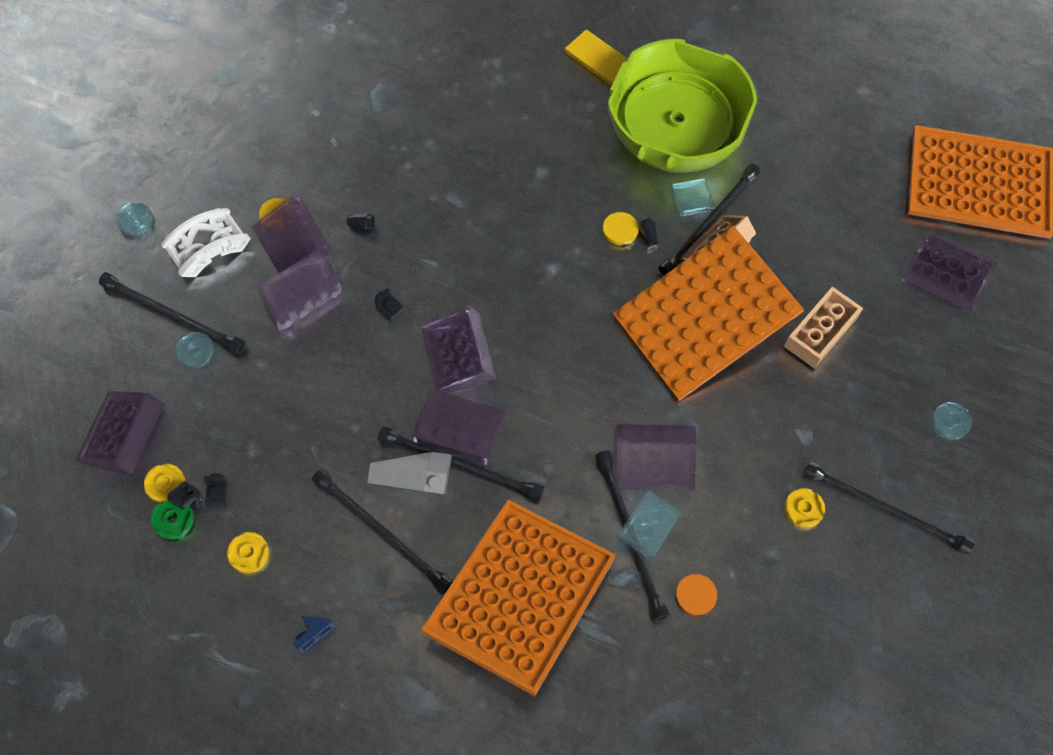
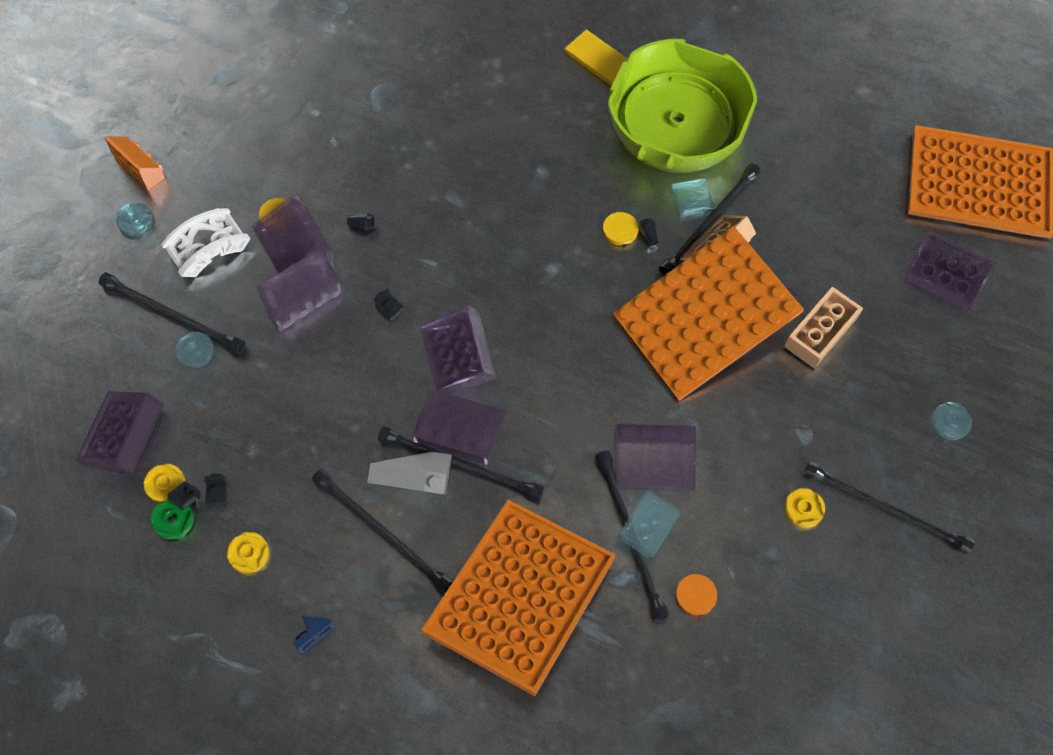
none -> orange slope [105,136,165,190]

